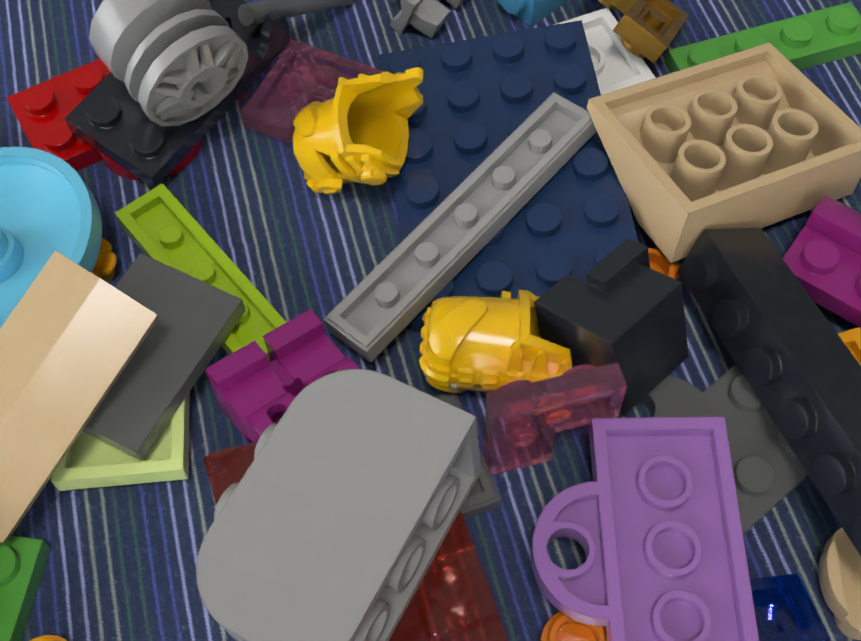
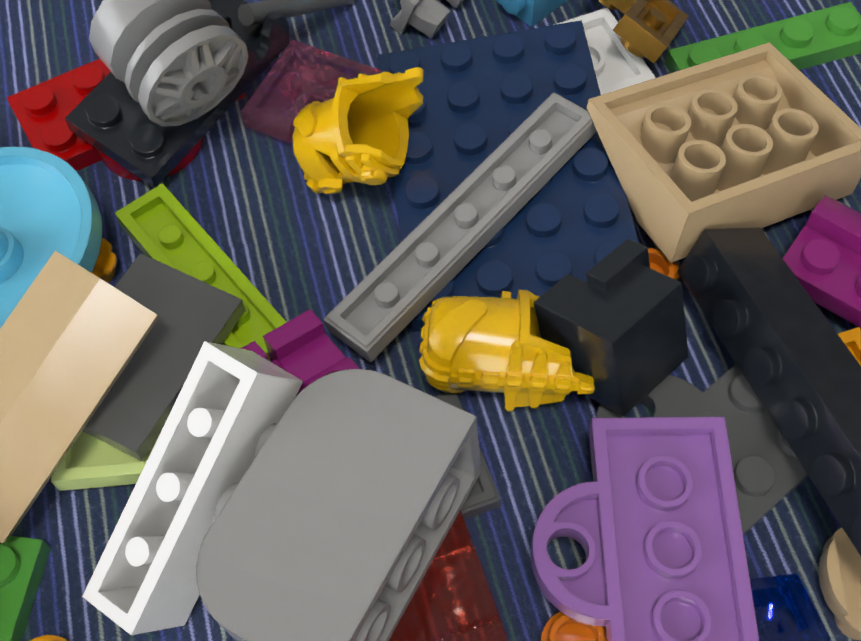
clear pink plate [483,362,627,475] -> none
none -> white brick [82,341,303,635]

